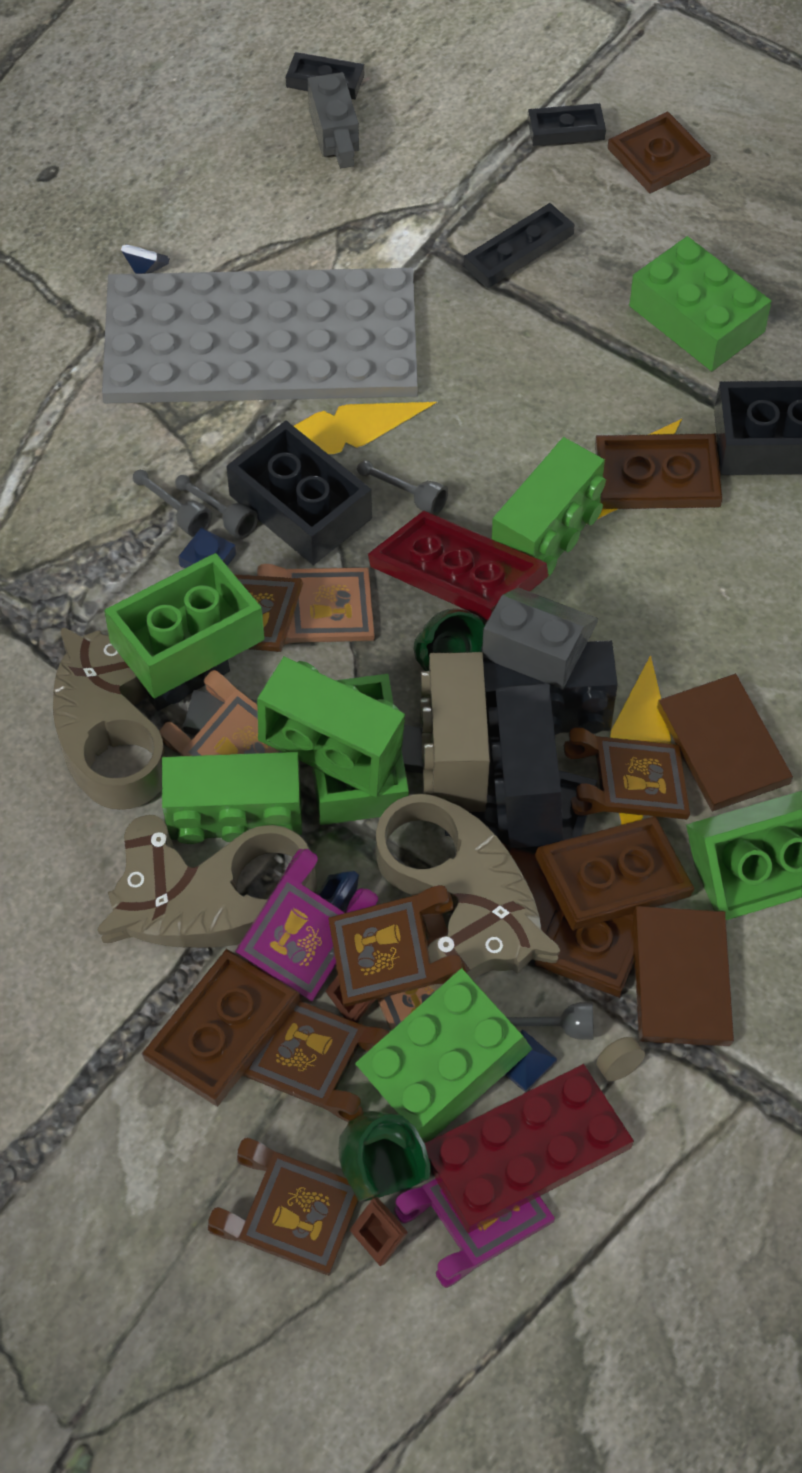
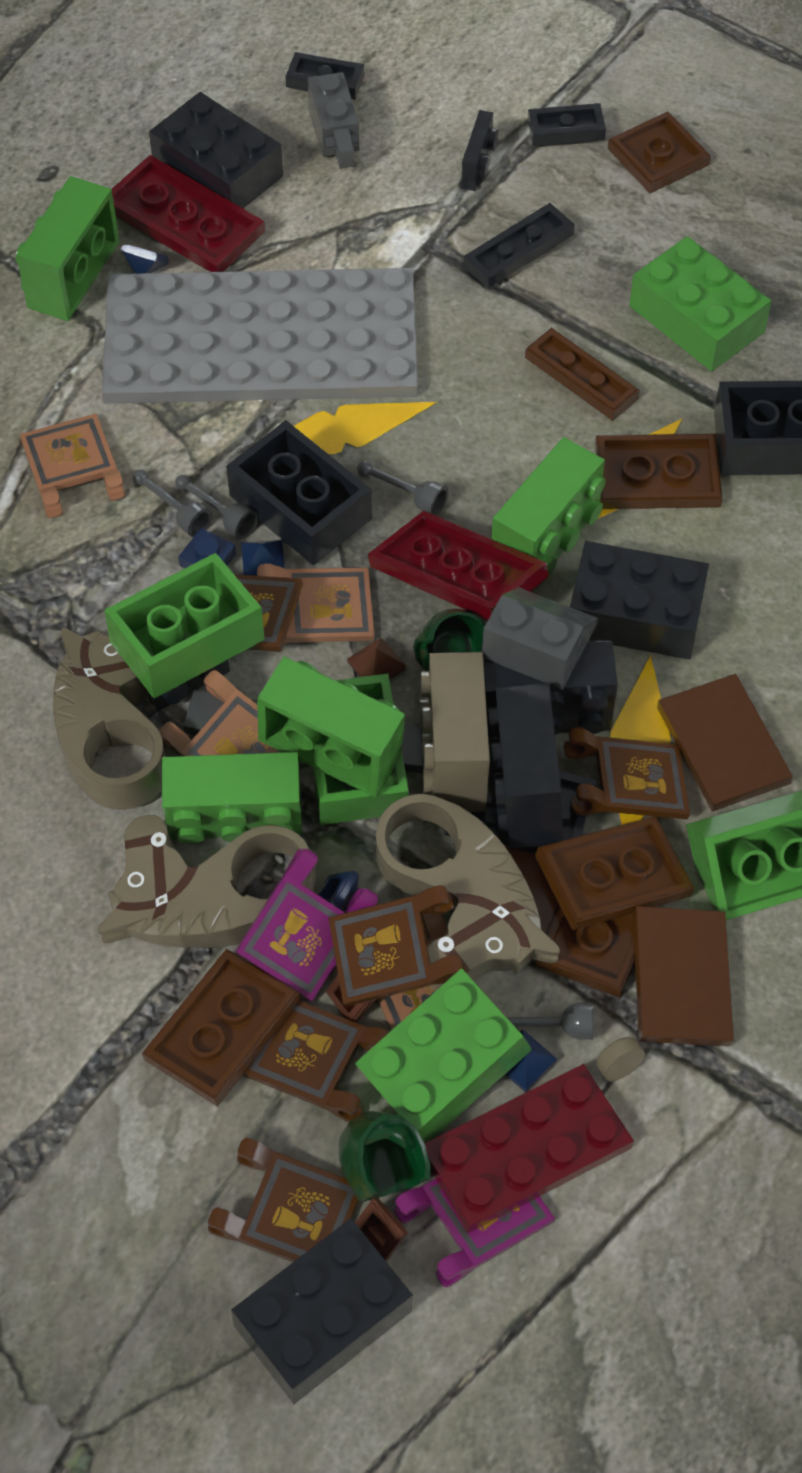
none -> bright green brick [16,176,120,321]
none -> nougat flag [19,413,125,518]
none -> dark red plate [112,155,266,272]
none -> black brick [149,92,283,209]
none -> black brick [231,1218,413,1404]
none -> dark blue slope [241,540,284,576]
none -> copper slope [347,638,406,680]
none -> black plate [461,110,499,191]
none -> reddish brown tile [525,327,640,421]
none -> black brick [570,541,709,660]

